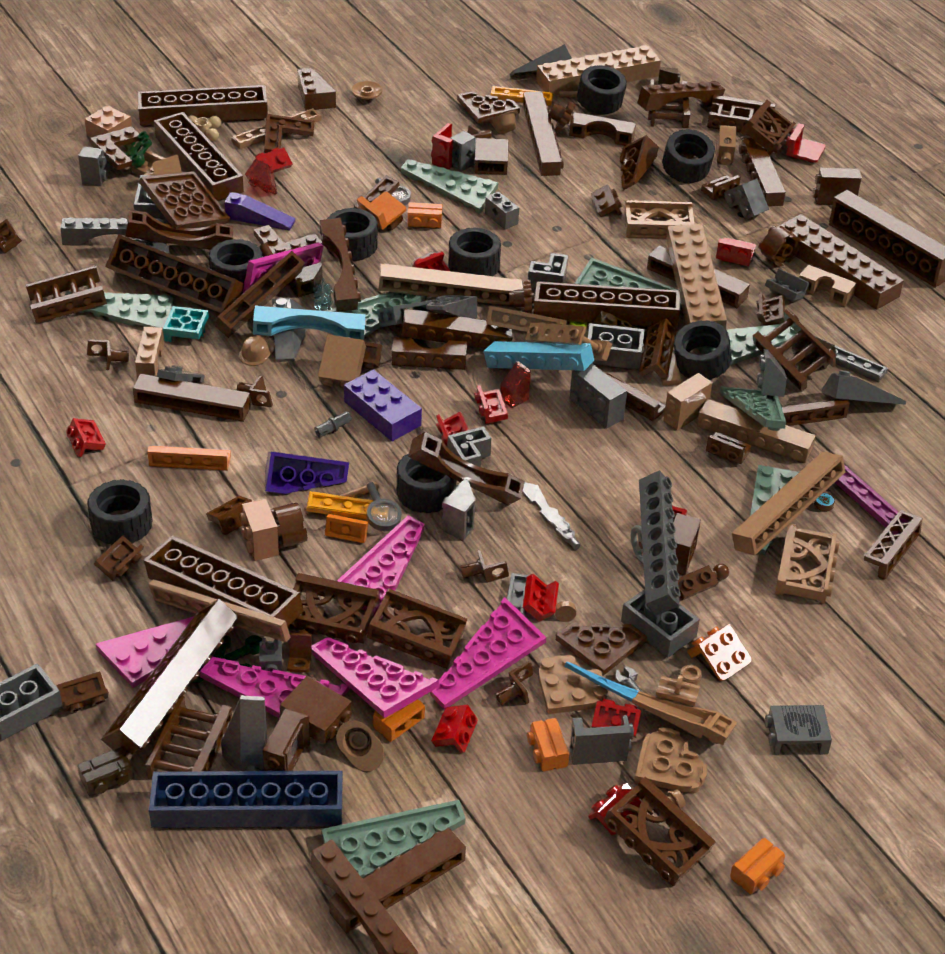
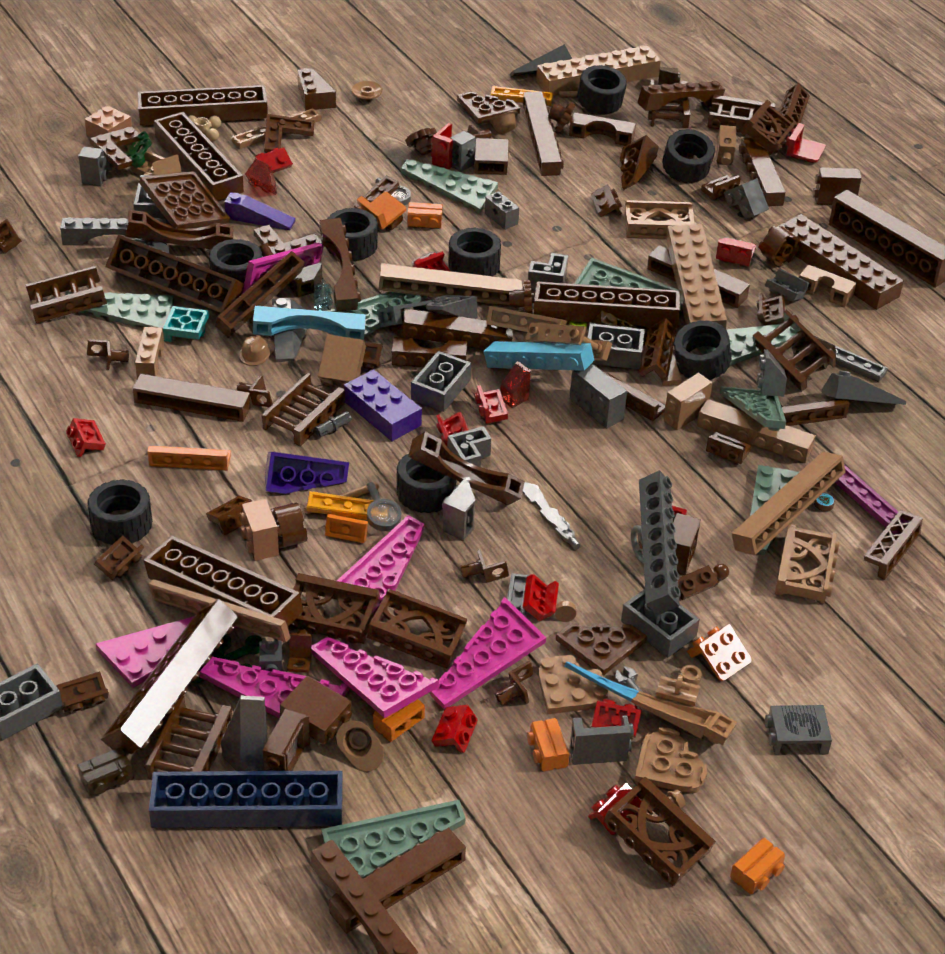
dark grey wing [157,365,205,382] -> none
none -> reddish brown fence [262,373,345,446]
none -> reddish brown plant [405,128,437,155]
none -> dark grey brick [411,351,471,412]
none -> reddish brown fence [779,83,810,129]

